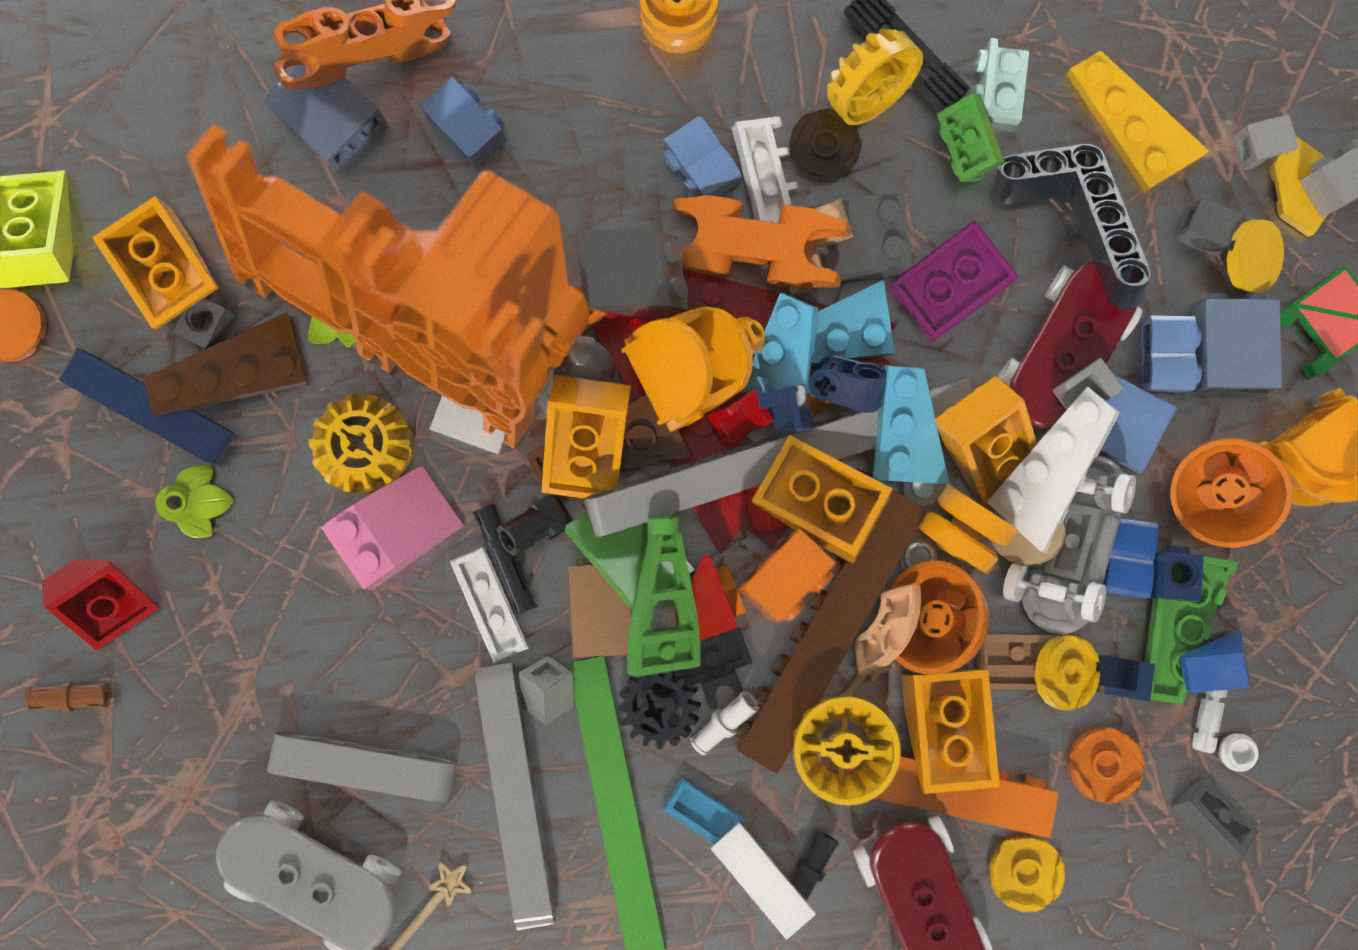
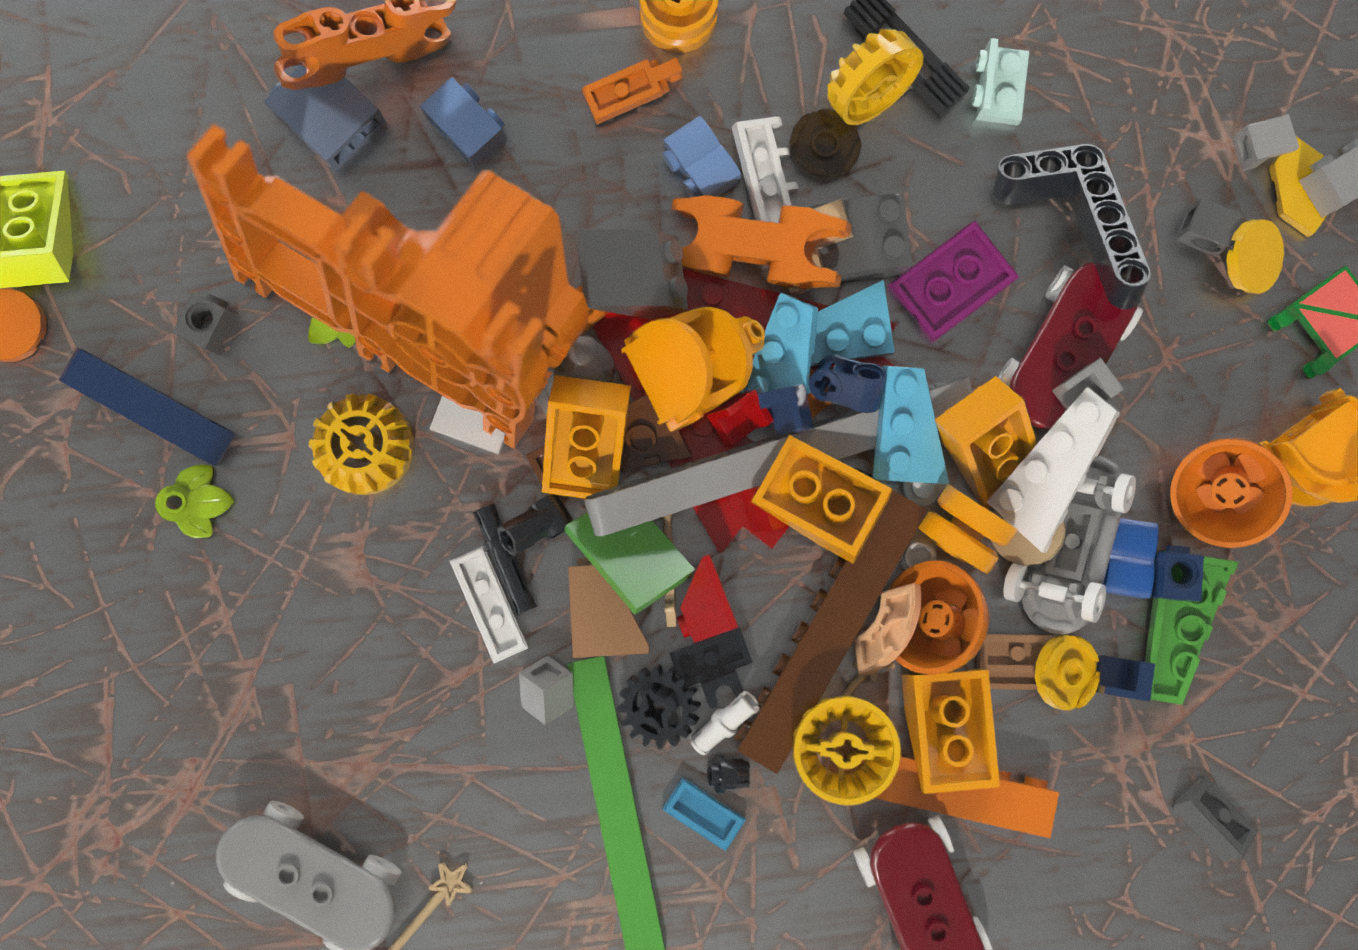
dark orange pin [24,681,111,712] -> none
red slope [42,560,159,651] -> none
light orange slope [92,196,218,330] -> none
reddish brown wing [143,312,306,417] -> none
light grey beam [267,732,457,802] -> none
bright pink slope [321,465,464,590] -> none
light grey beam [475,662,556,931] -> none
bright green plate [627,515,700,677] -> none
white tile [710,822,816,940] -> none
orange tile [715,564,746,617] -> none
orange brick [737,529,836,623] -> none
black pin [791,830,839,901] -> none
bright green bracket [937,93,1004,182] -> none
yellow tile [987,833,1065,912] -> none
yellow wing [1067,50,1210,193] -> none
orange tile [1067,727,1144,803] -> none
medium blue tile [1100,374,1177,473] -> none
medium blue brick [1140,315,1202,393] -> none
blue slope [1180,630,1249,693] -> none
sand blue brick [1192,293,1282,393] -> none
white axle [1192,690,1228,753] -> none
white plate [1219,733,1259,772] -> none
none -> orange hinge [581,57,683,125]
none -> black hose [707,755,750,793]

